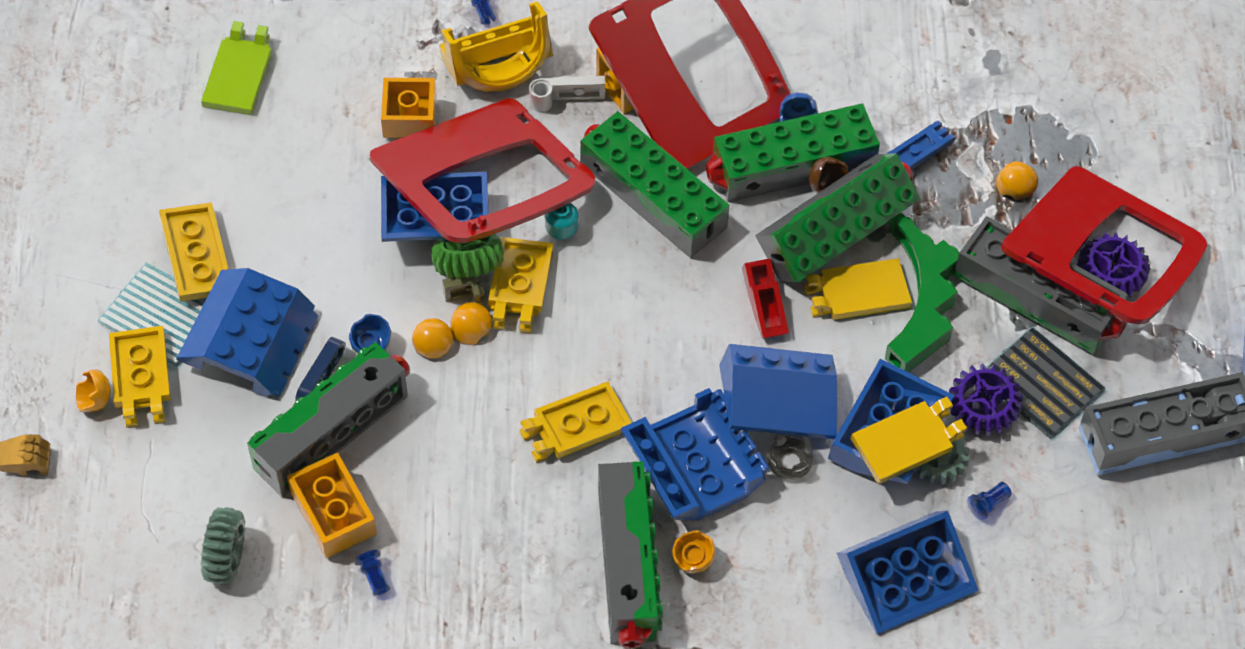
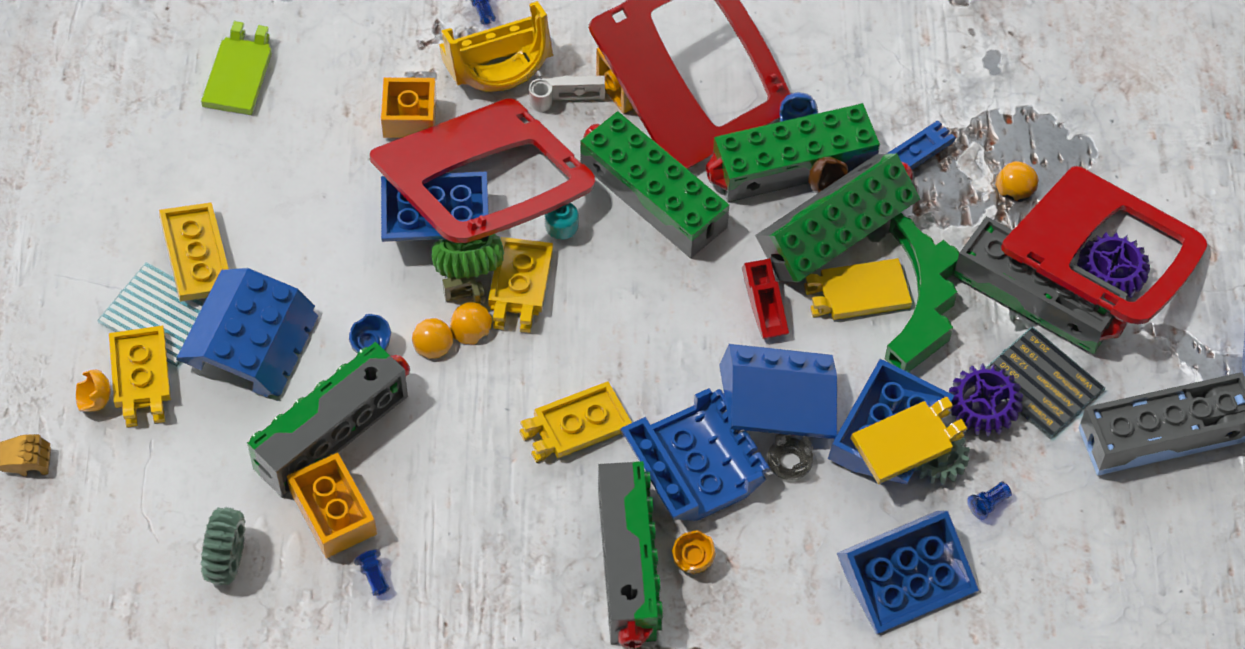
dark blue beam [295,336,346,401] -> none

